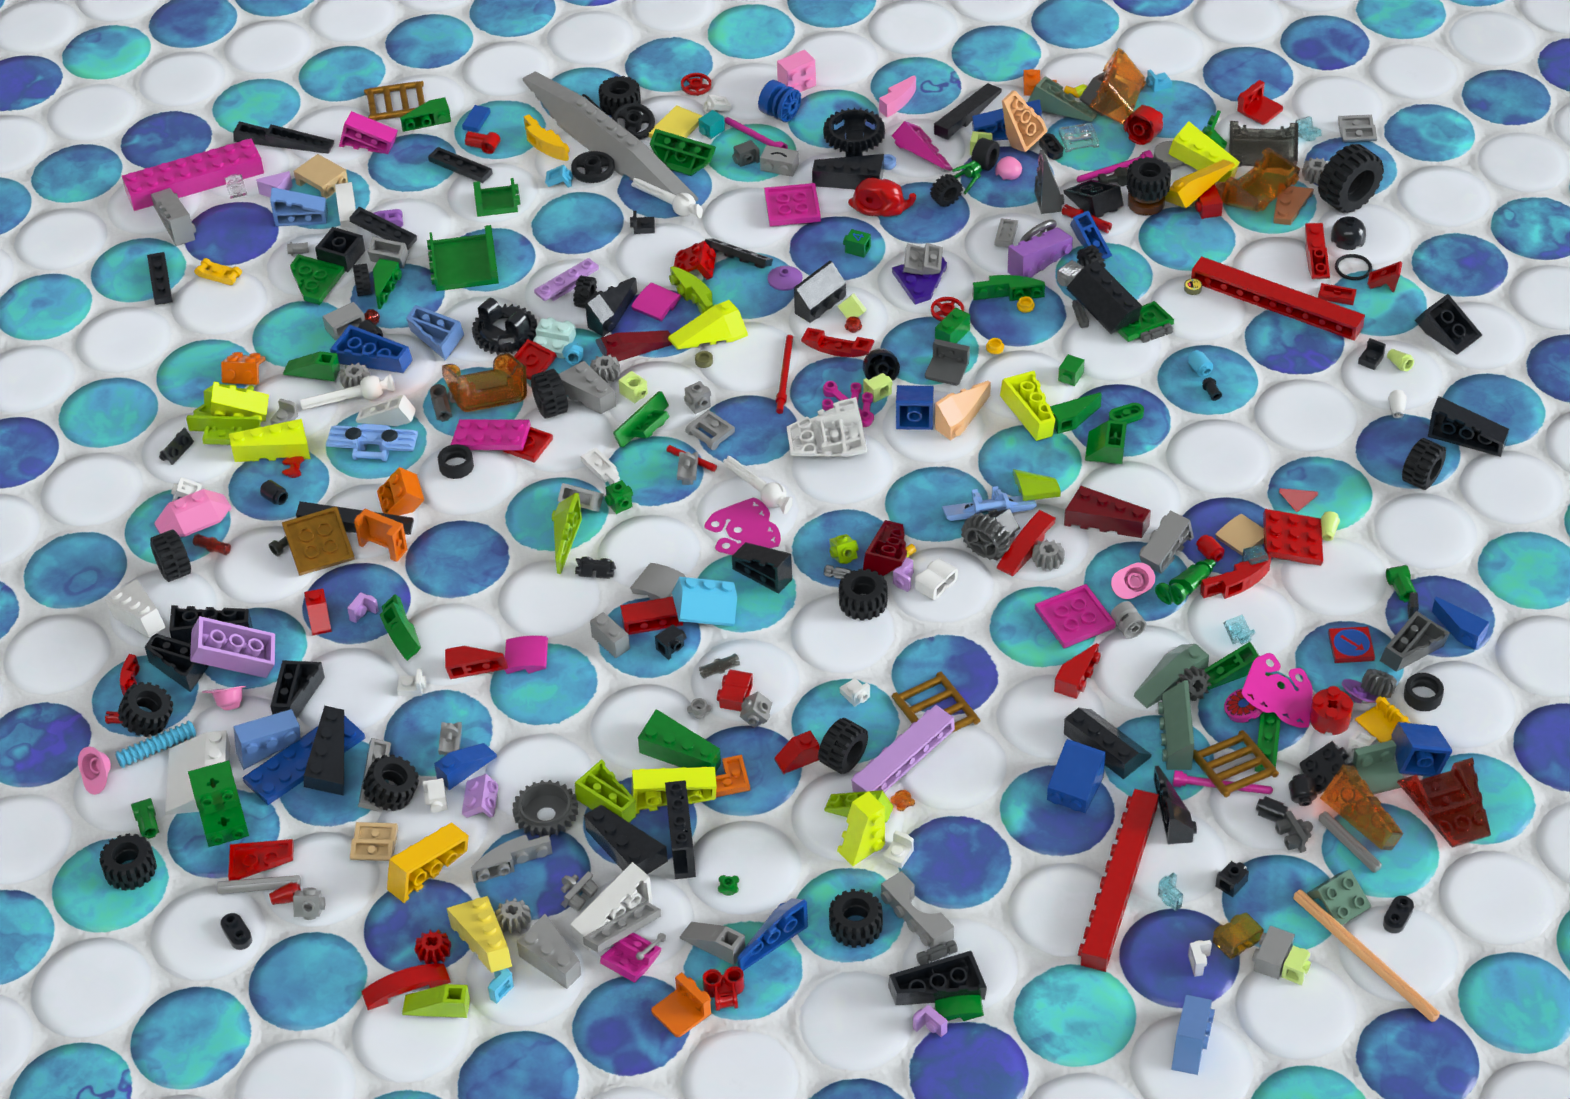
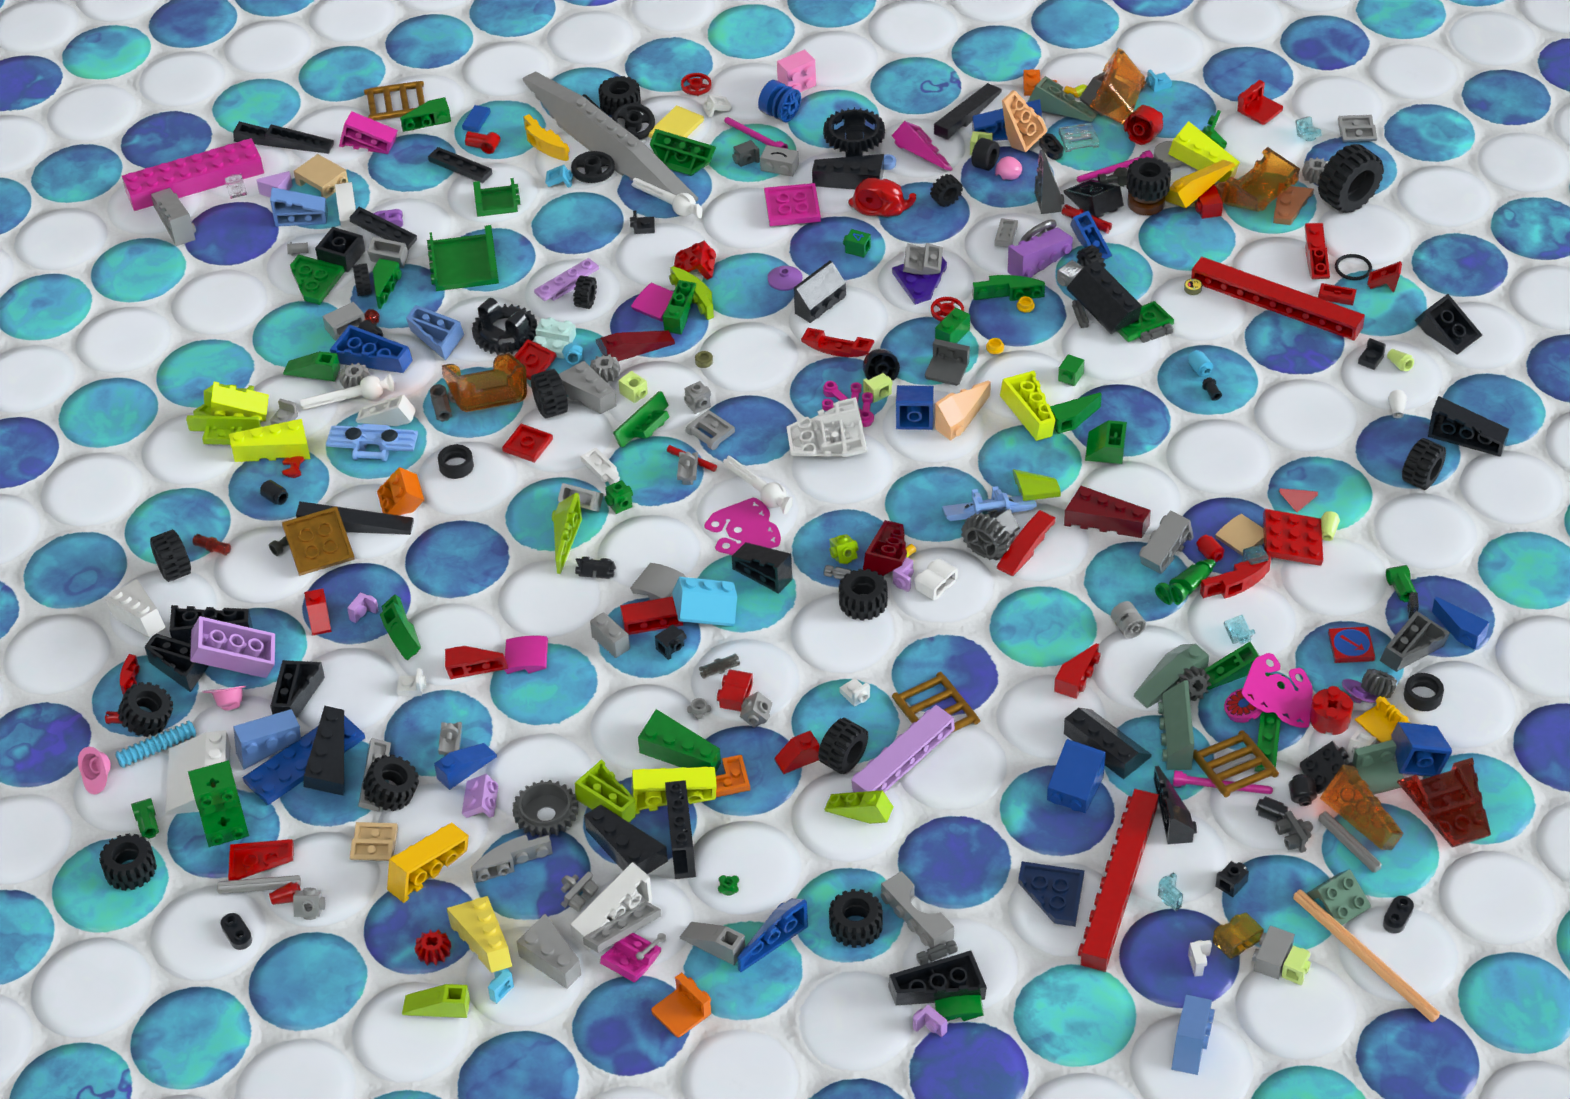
black plate [147,252,173,305] -> none
bright pink wedge [154,489,232,537] -> none
black hinge [159,427,194,465] -> none
white bracket [171,477,202,501] -> none
yellow plate [194,258,242,285] -> none
orange bracket [221,352,266,385] -> none
orange panel [354,509,408,562] -> none
red slope [361,963,451,1010] -> none
white brick [423,778,448,812] -> none
dark pink plate [451,419,531,450] -> none
light grey gear [495,898,531,934] -> none
black wedge [585,277,637,337] -> none
neon yellow wedge [668,300,748,350] -> none
teal brick [698,110,725,139] -> none
red piece [703,966,744,1011] -> none
black plate [705,238,773,268] -> none
red bar [776,335,793,414] -> none
neon yellow wedge [837,791,885,866] -> none
yellowish green panel [838,293,866,322] -> none
clear red plate [845,316,862,333] -> none
bright pink slope [879,75,916,118] -> none
white bracket [883,831,914,869] -> none
clear orange plate [890,790,915,811] -> none
green plant [952,160,982,194] -> none
light grey gear [1032,539,1065,571] -> none
dark pink plate [1035,584,1116,648] -> none
green plate [1109,403,1144,424] -> none
bright pink piece [1111,562,1155,599] -> none
clear smoke windscreen [1228,121,1299,169] -> none
black cylinder [1331,216,1366,250] -> none
none -> green slope [663,280,696,334]
none -> dark blue plate [1018,861,1085,927]

